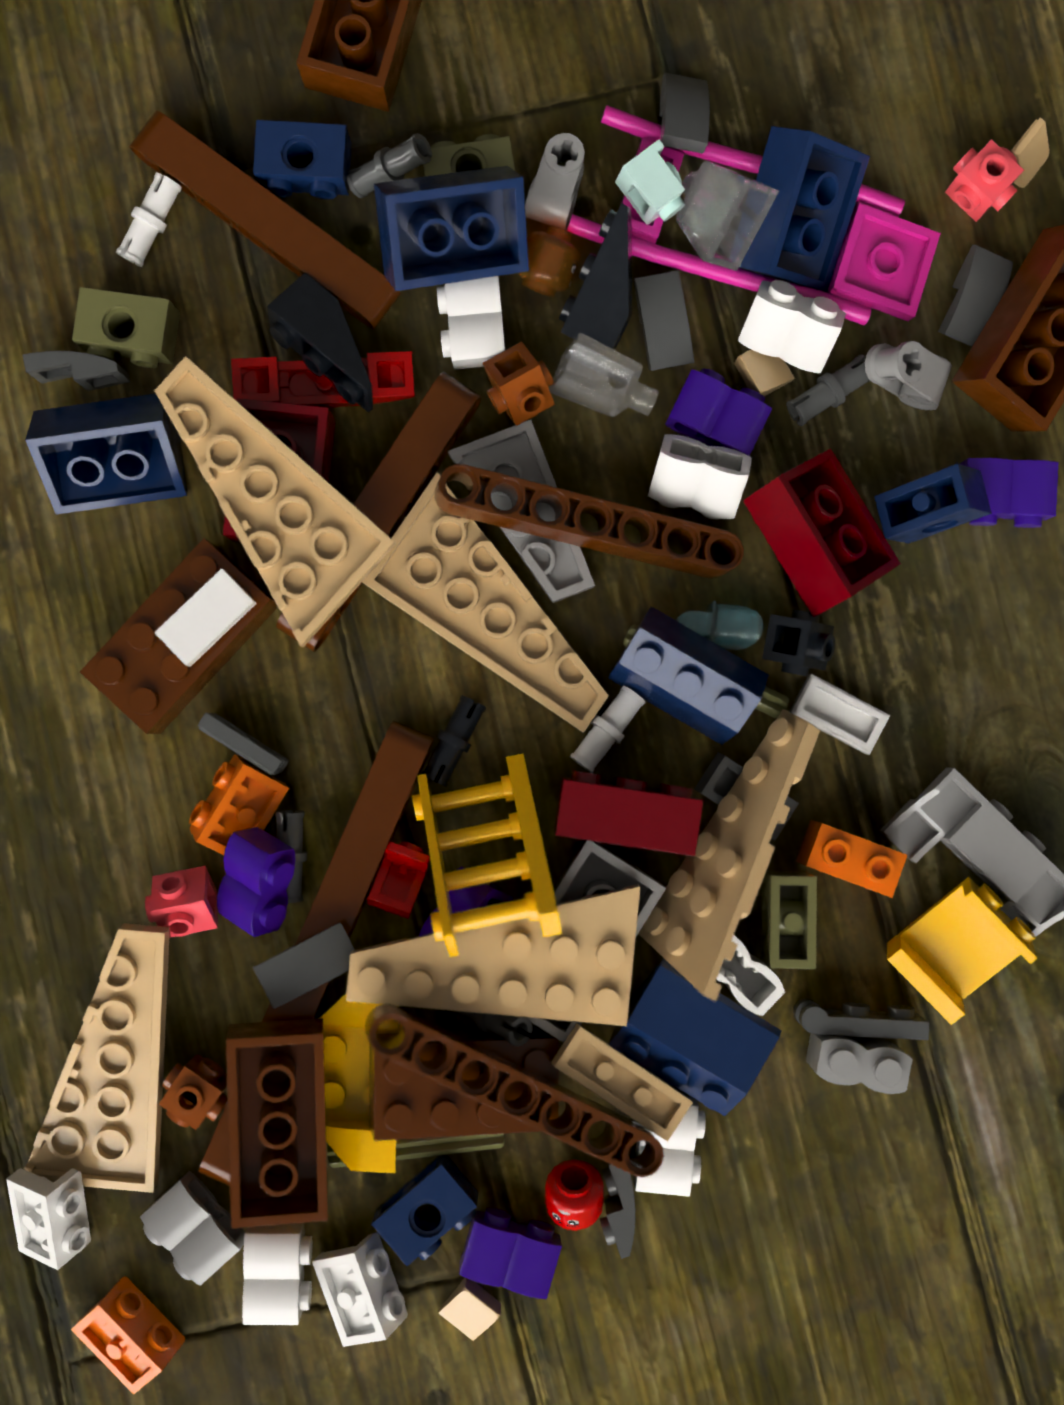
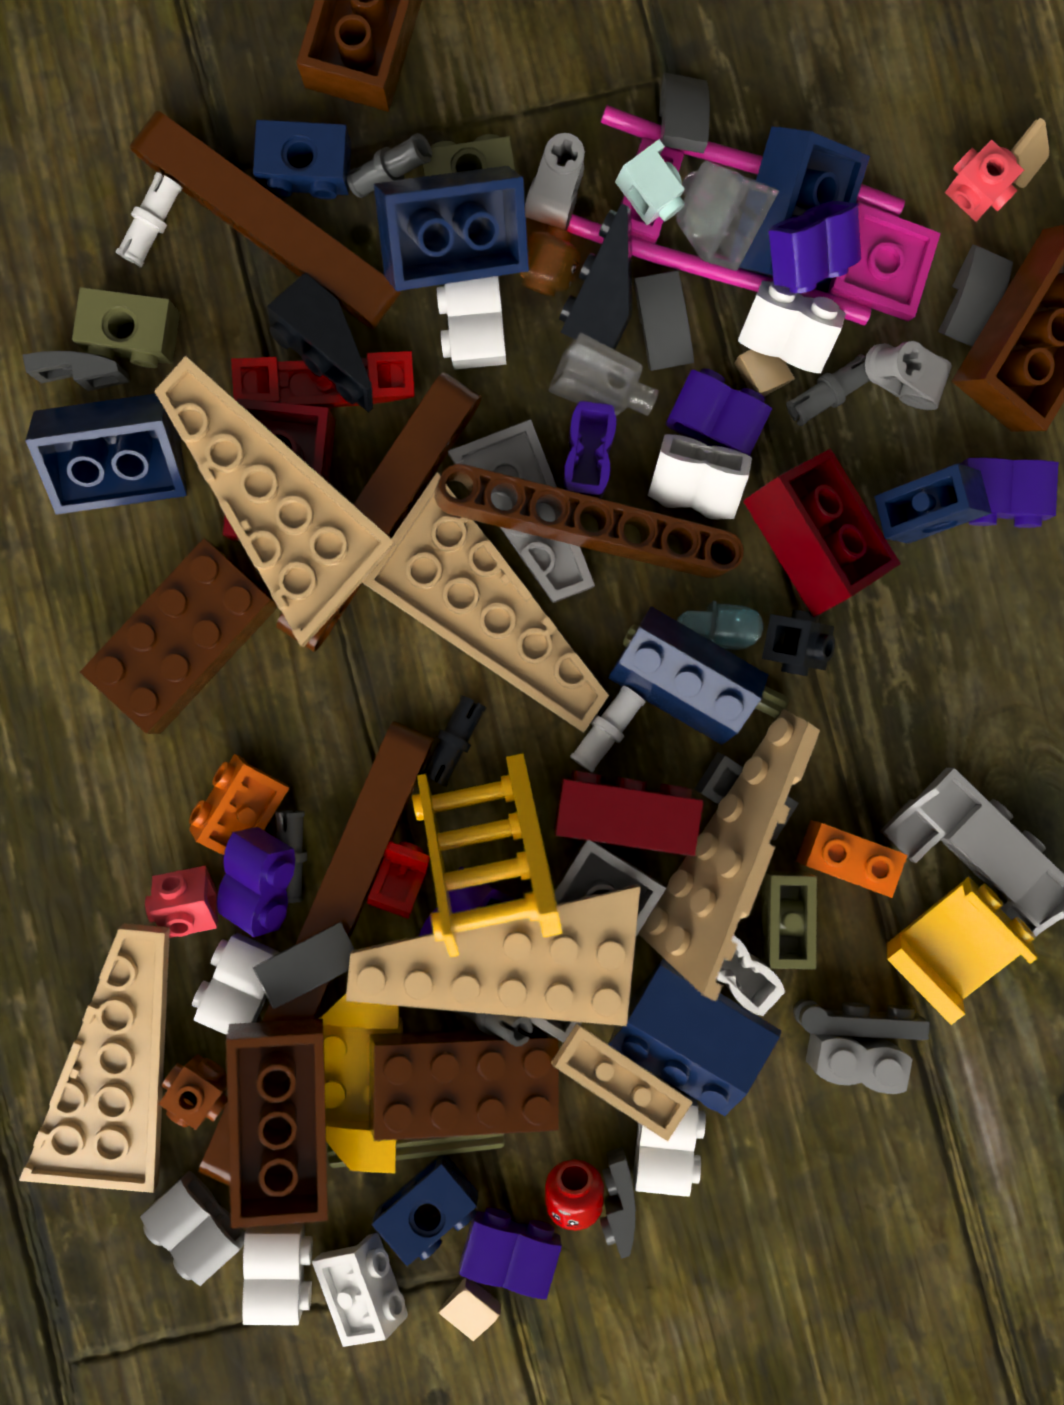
white bracket [6,1168,91,1270] -> none
orange bracket [71,1276,185,1394] -> none
white tile [154,568,257,667] -> none
dark grey tile [197,712,290,775] -> none
reddish brown beam [365,1004,664,1177] -> none
dark orange brick [482,341,555,426] -> none
white tile [789,674,890,755] -> none
none -> white brick [192,933,280,1035]
none -> dark purple brick [563,401,616,499]
none -> dark purple brick [769,201,862,293]

